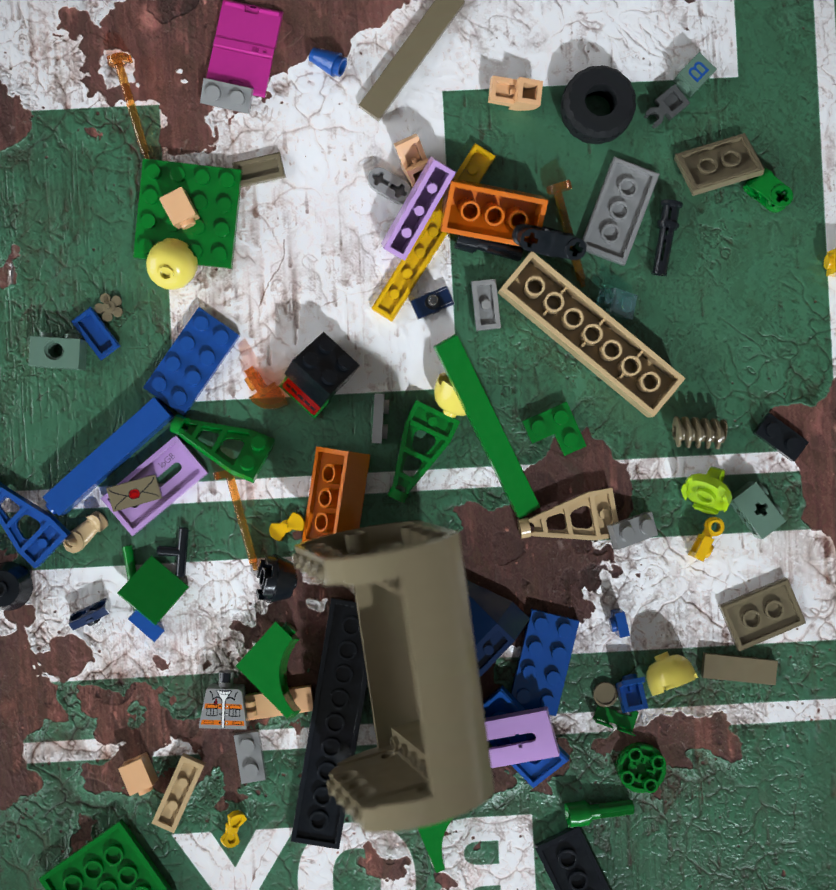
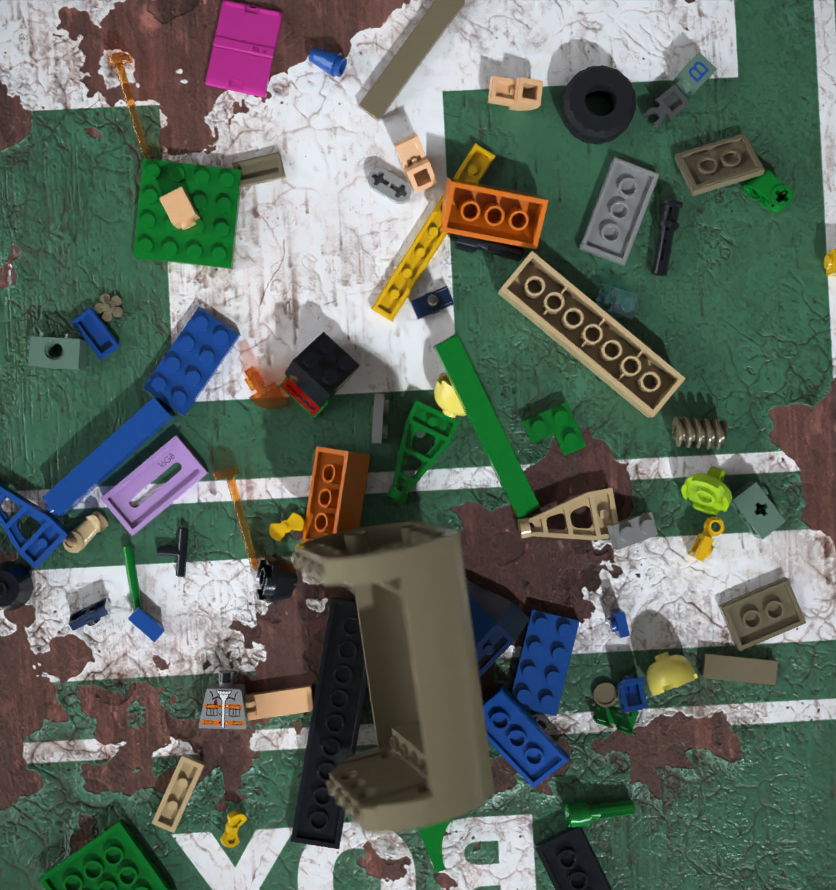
dark tan tile [106,474,163,512] -> none
green tile [117,555,189,626] -> none
light nougat brick [118,752,158,796] -> none
light yellow cylinder [146,238,198,290] -> none
green plate [170,414,275,483] -> none
light grey plate [200,78,254,114] -> none
light grey plate [234,729,267,784] -> none
green arch [236,622,301,719] -> none
lavender brick [381,156,456,261] -> none
light grey plate [471,279,501,331] -> none
lavender piece [485,706,560,768] -> none
black piece [512,223,587,260] -> none
clear orange piece [546,180,586,288] -> none
green tile [616,742,666,793] -> none
black plate [753,413,809,462] -> none

